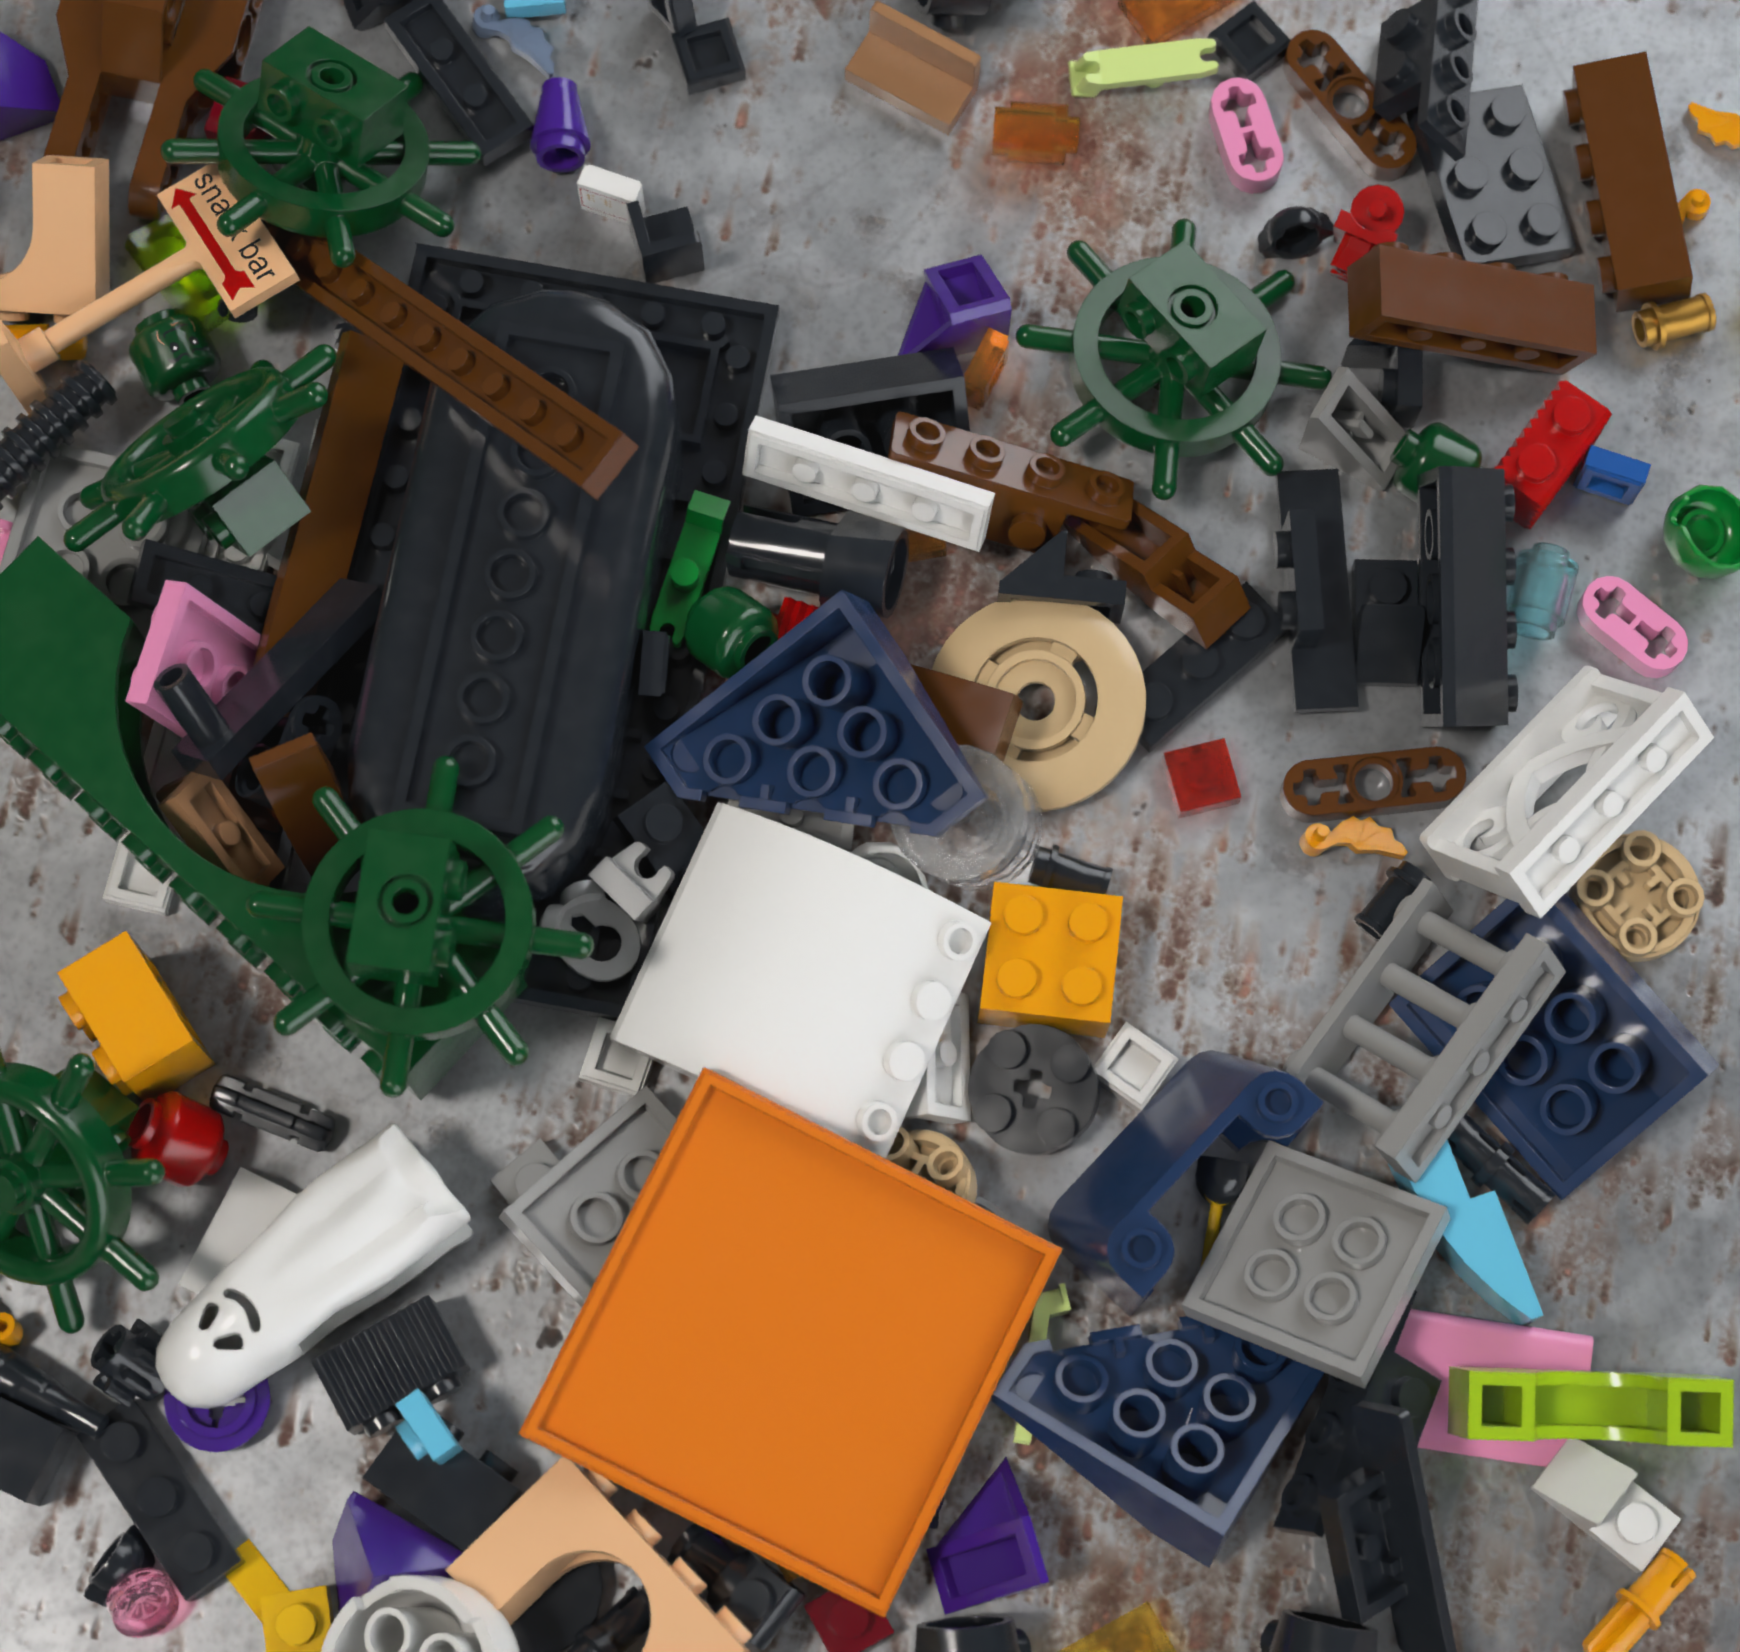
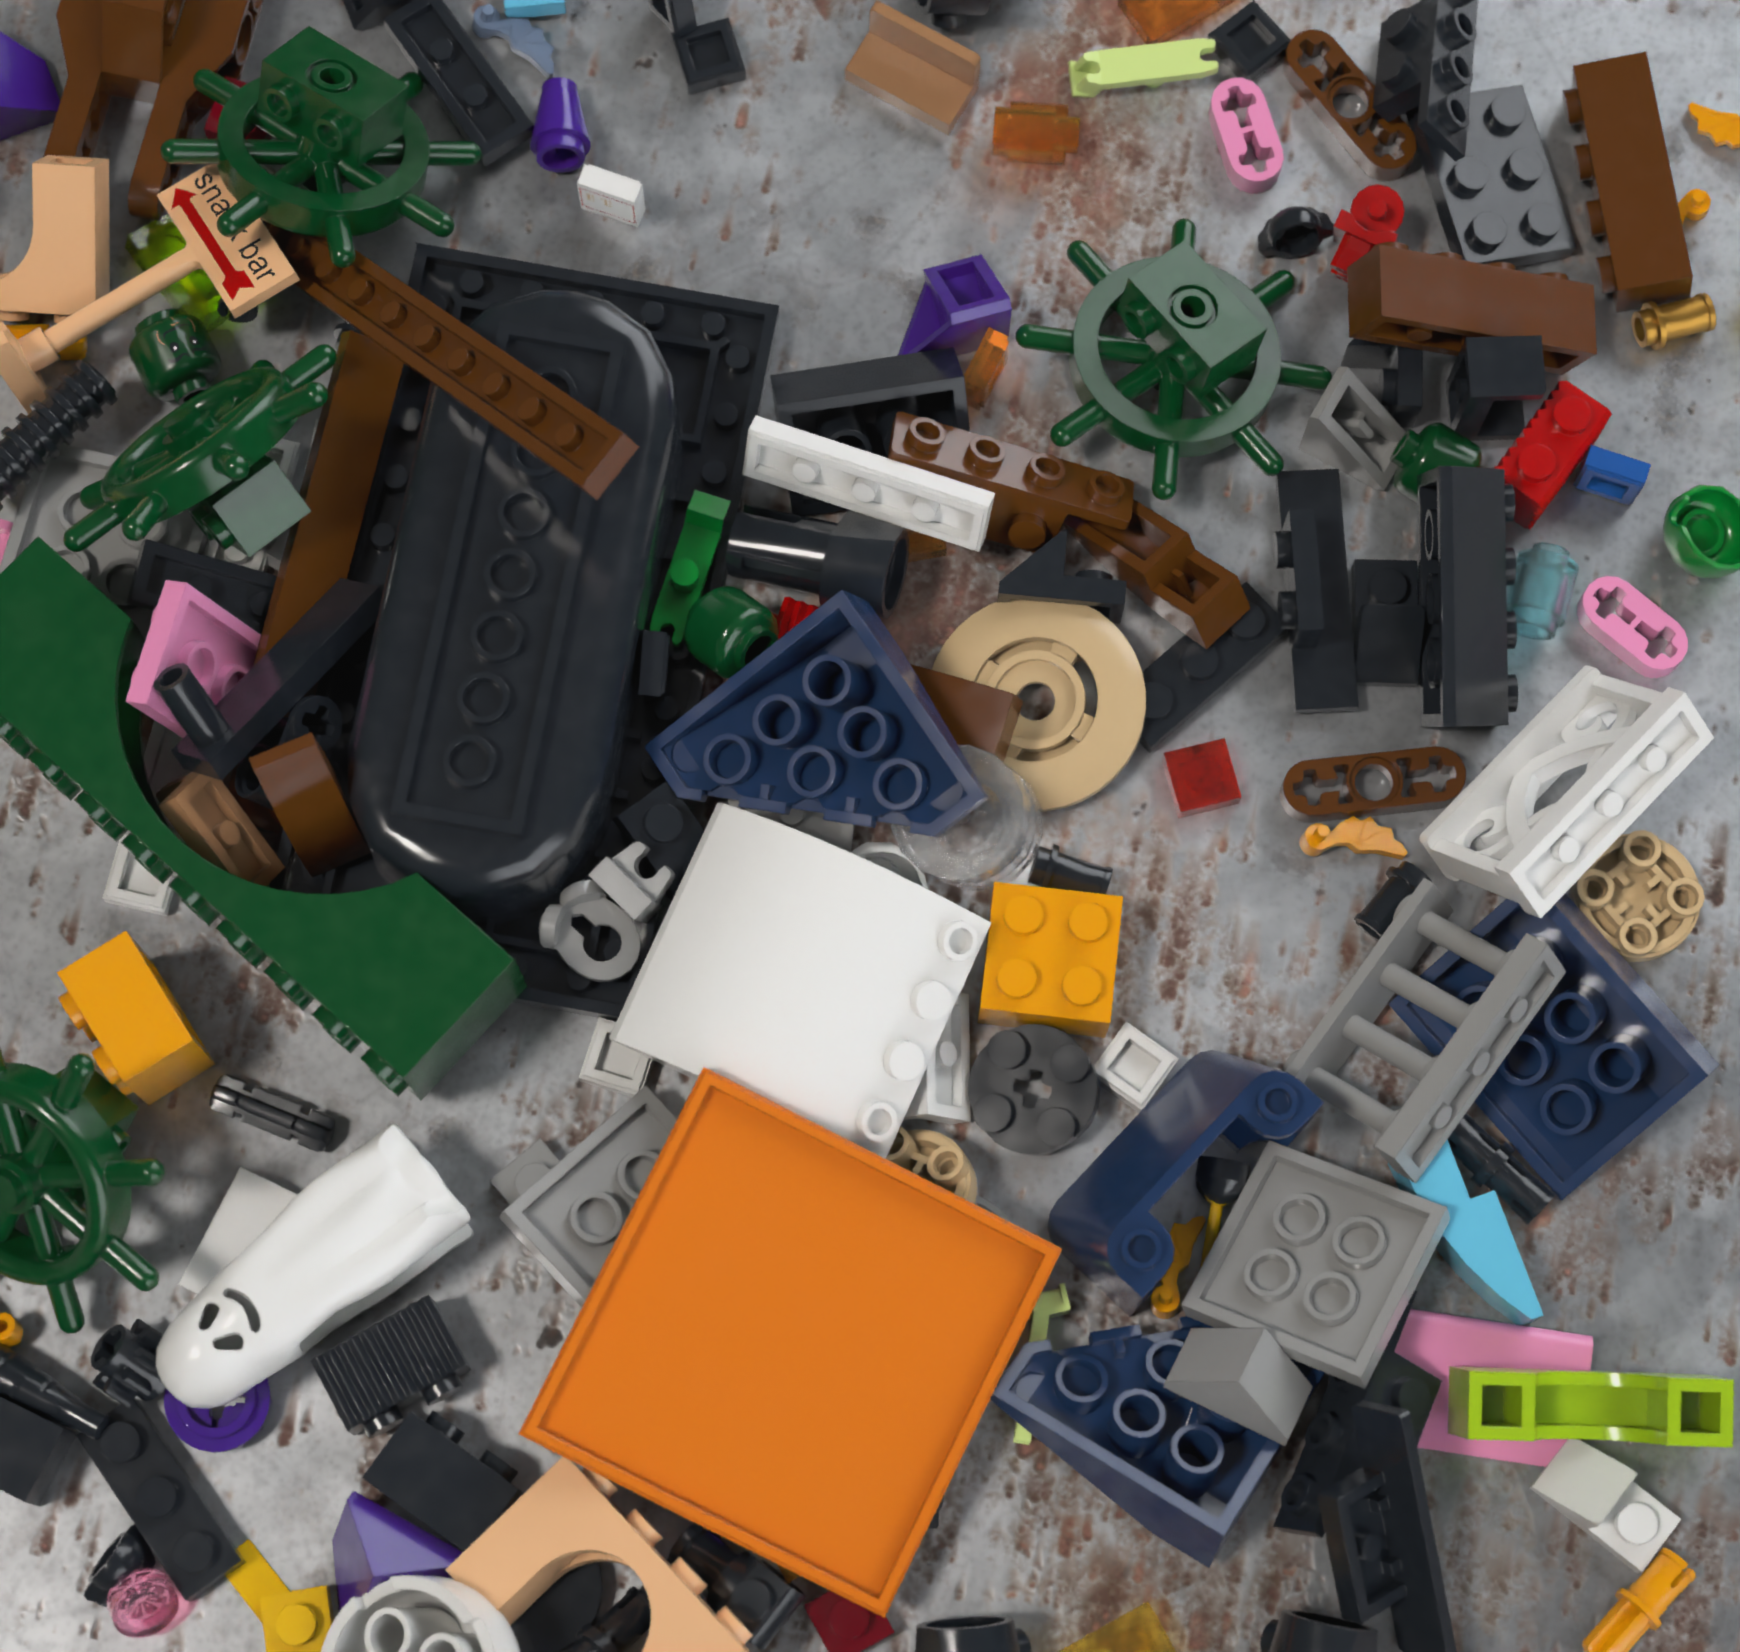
red head [126,1091,229,1188] -> none
dark green piece [246,756,594,1098] -> none
medium azure plate [395,1389,463,1466] -> none
black panel [626,200,705,284] -> none
dark purple slope [926,1457,1049,1615] -> none
none -> light orange piece [1150,1216,1206,1319]
none -> light grey slope [1163,1328,1313,1446]
none -> black panel [1445,335,1546,441]

